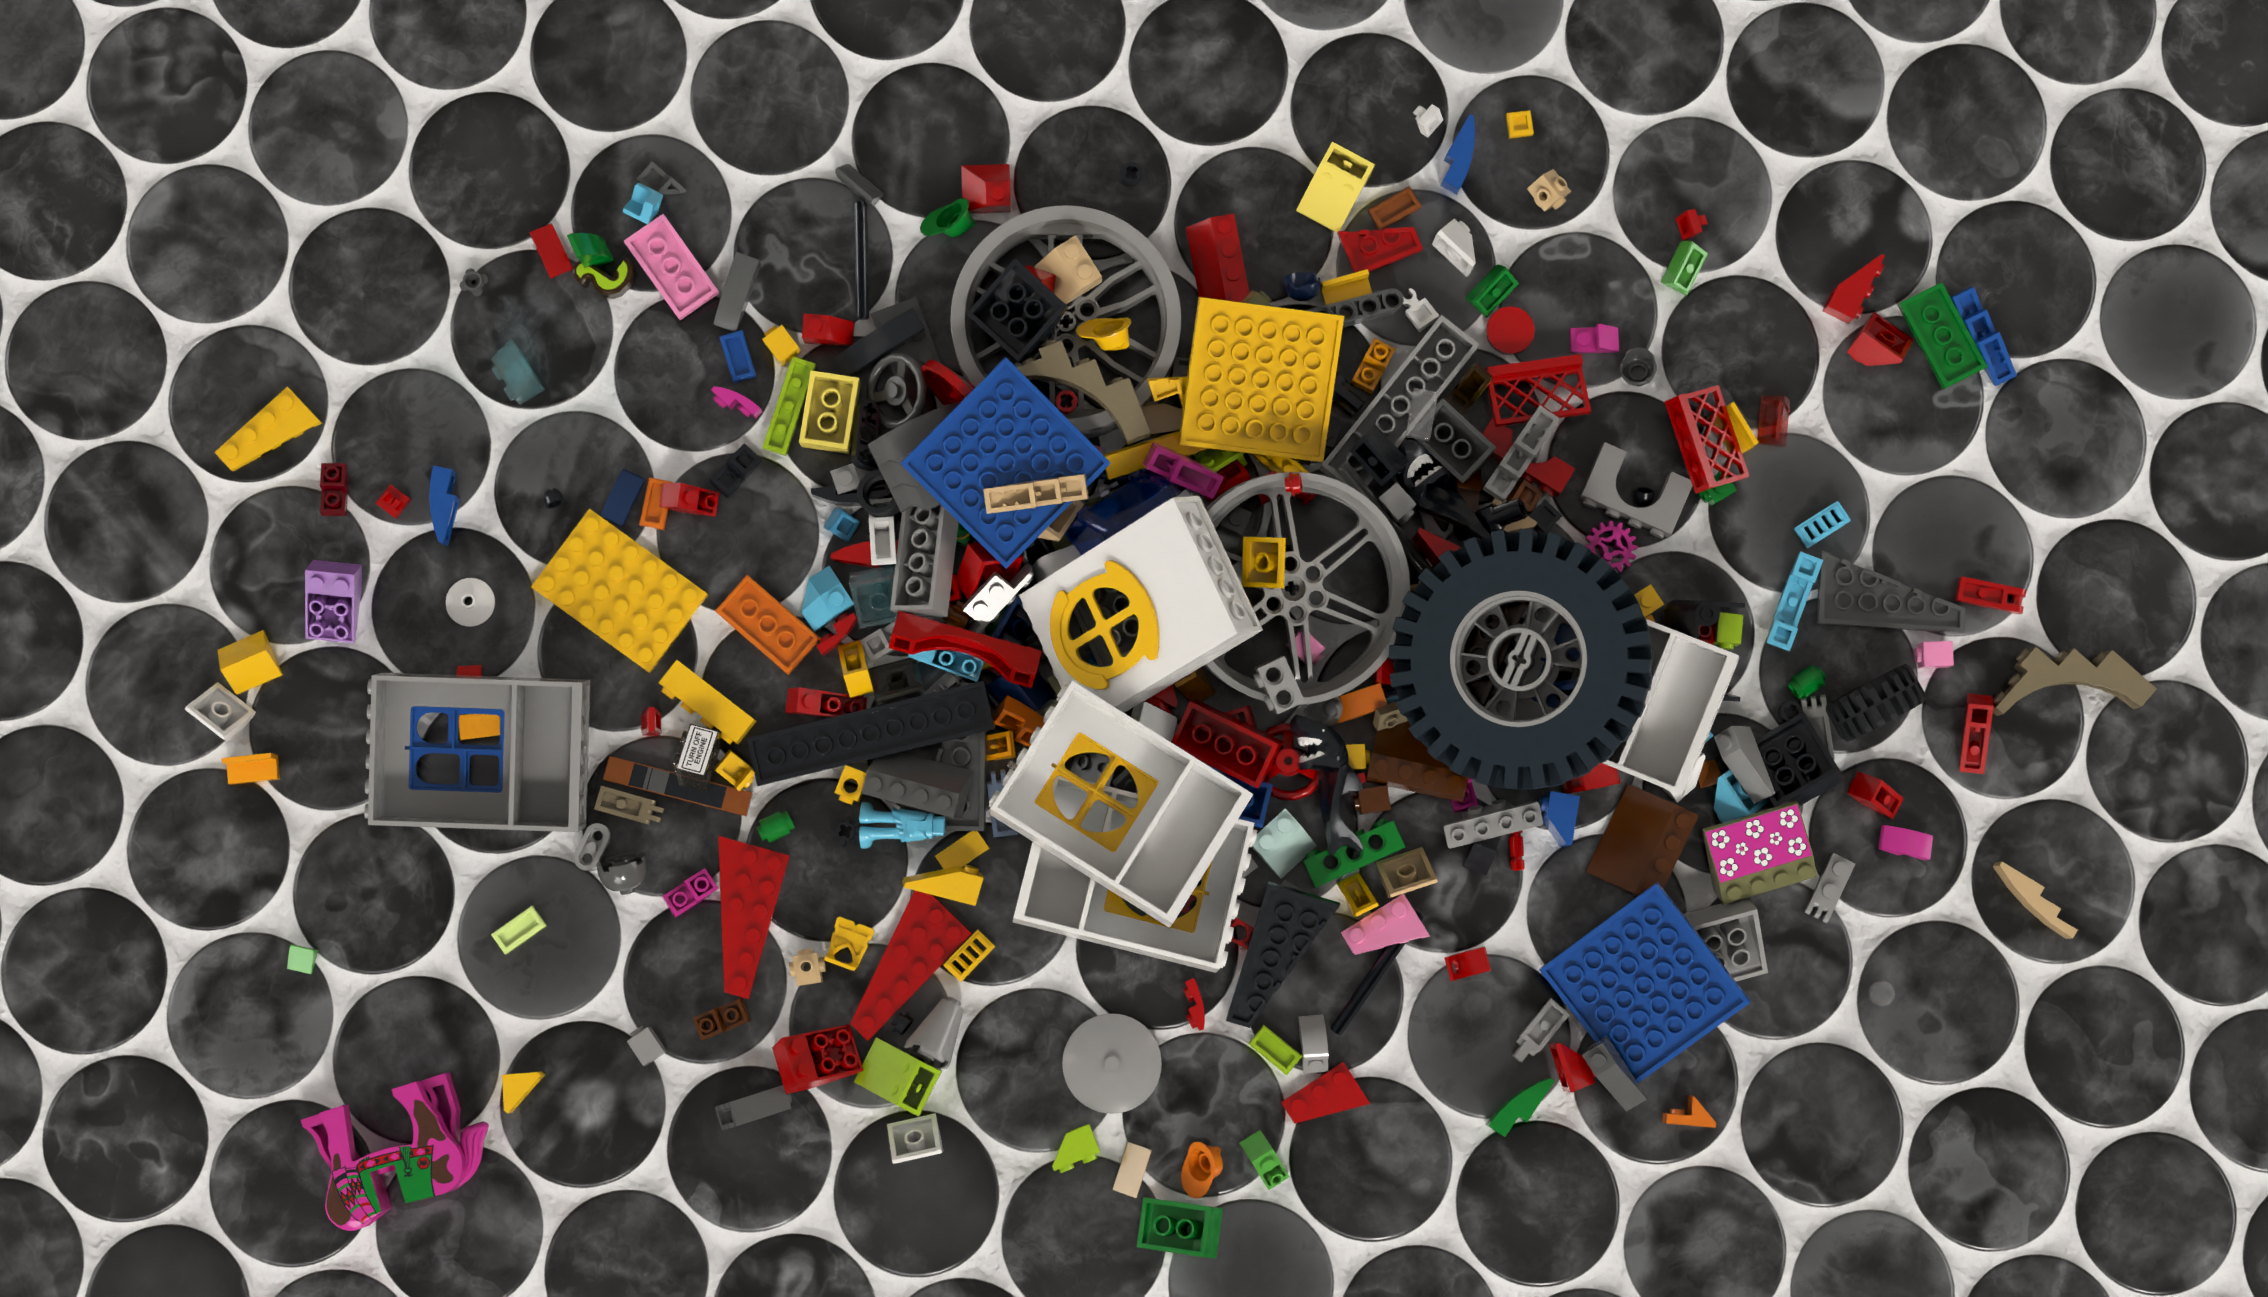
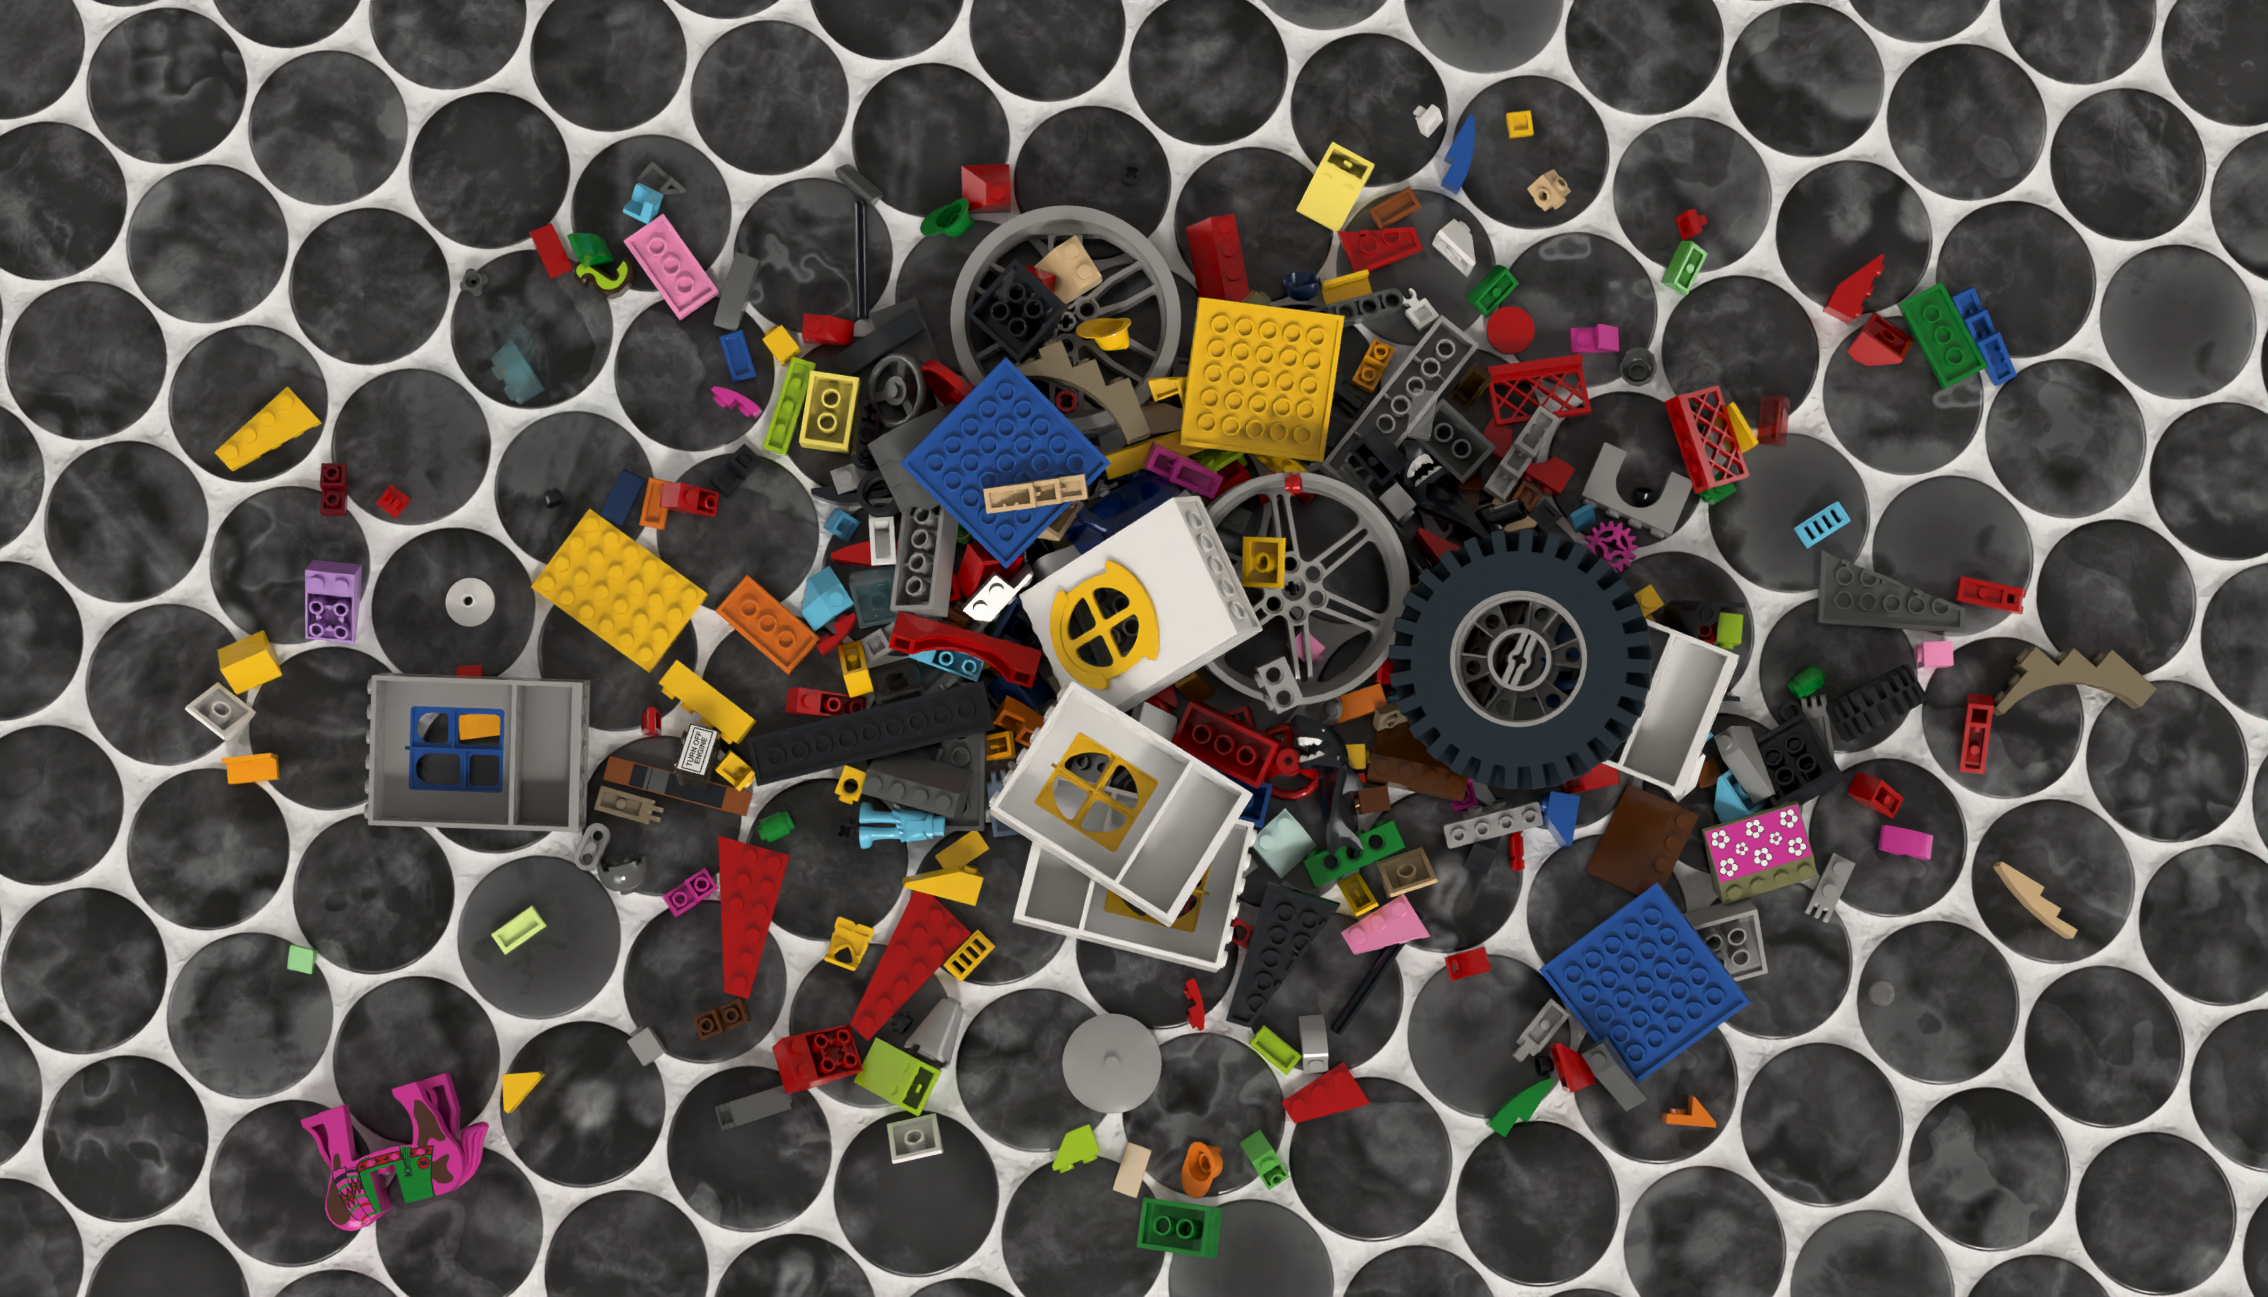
blue slope [429,465,460,546] -> none
tan brick [789,949,826,986] -> none
medium azure slope [1766,551,1823,651] -> none
none -> black hinge [1535,1056,1555,1077]
none -> dark azure slope [1567,503,1596,533]

